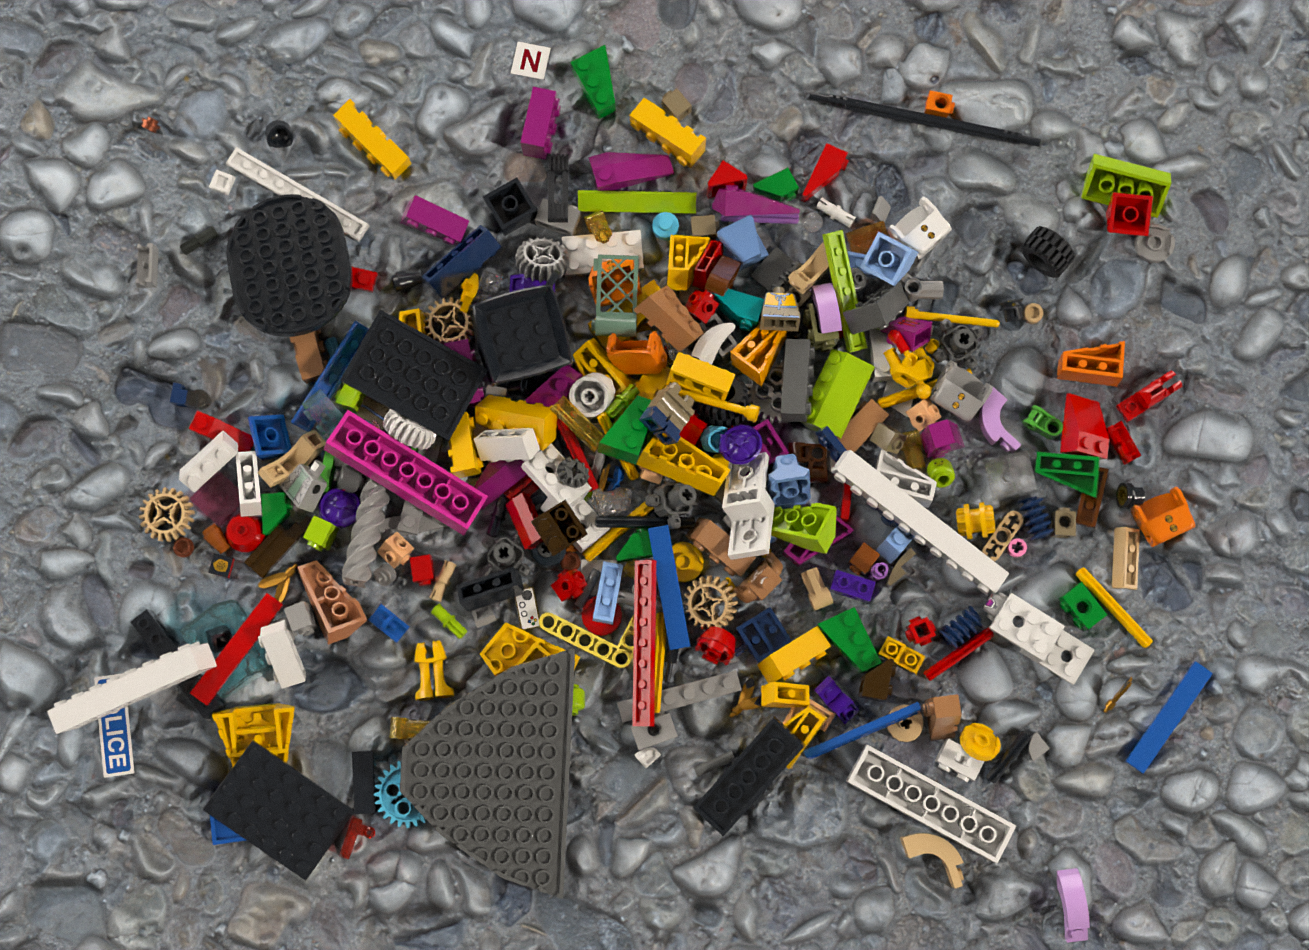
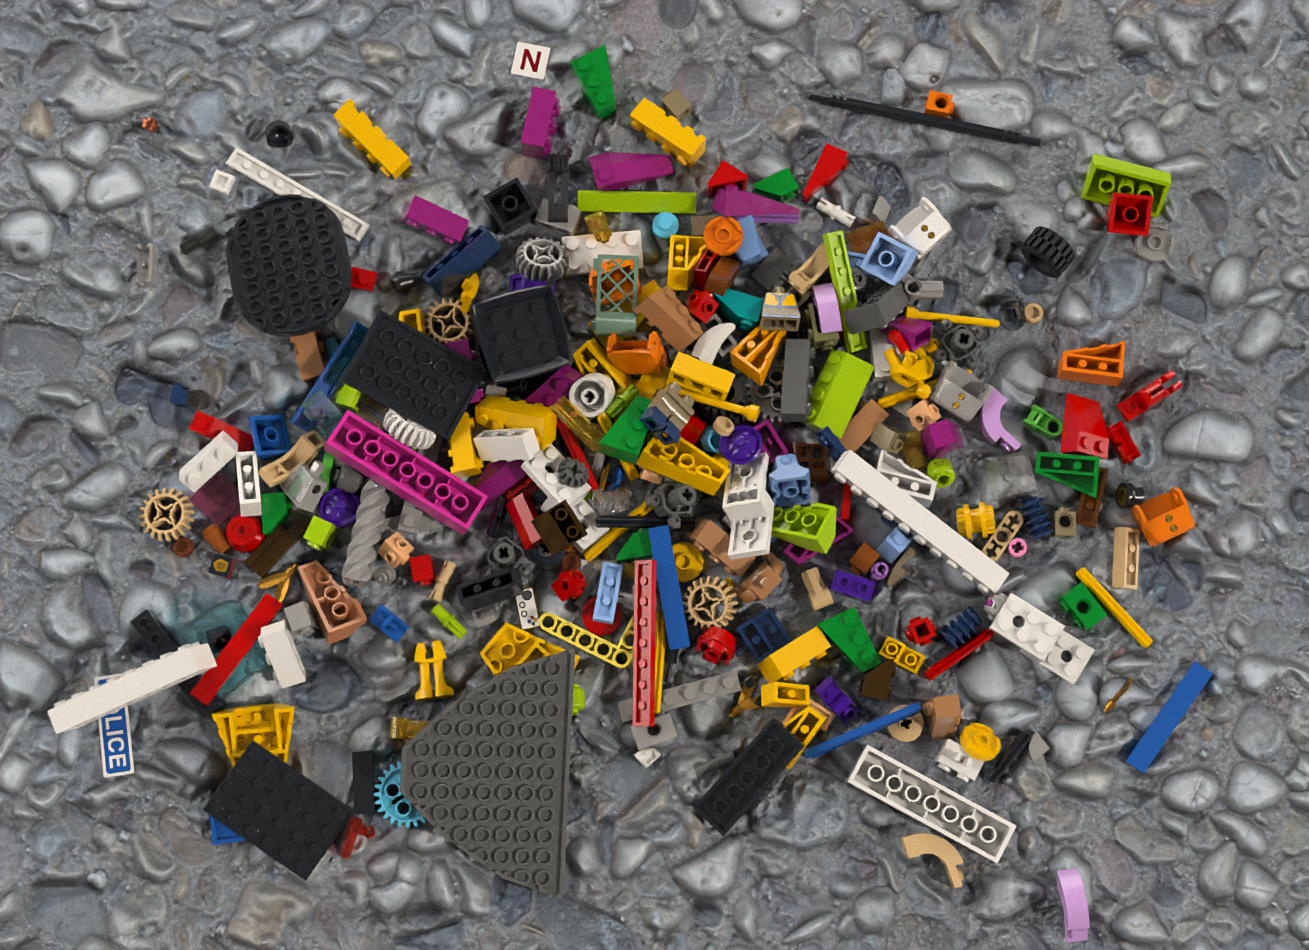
none -> orange tile [703,216,743,256]
none -> tan tile [713,416,734,436]

